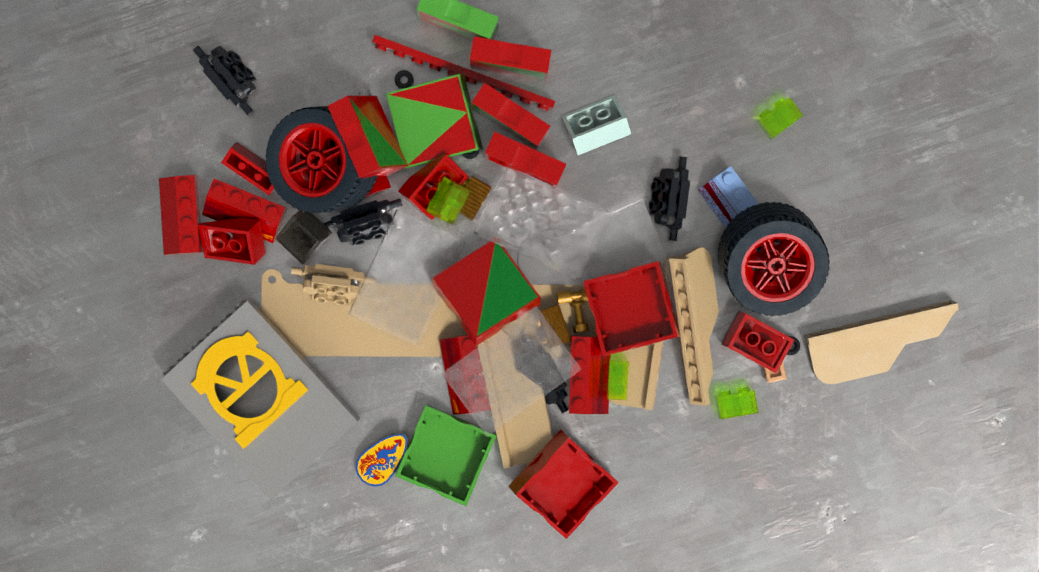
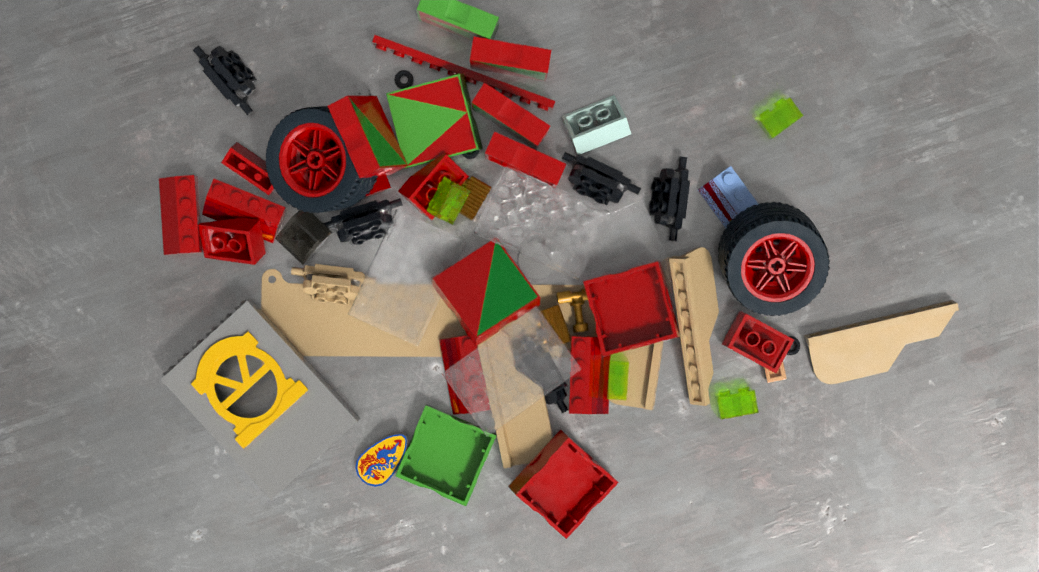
none -> black piece [562,151,641,205]

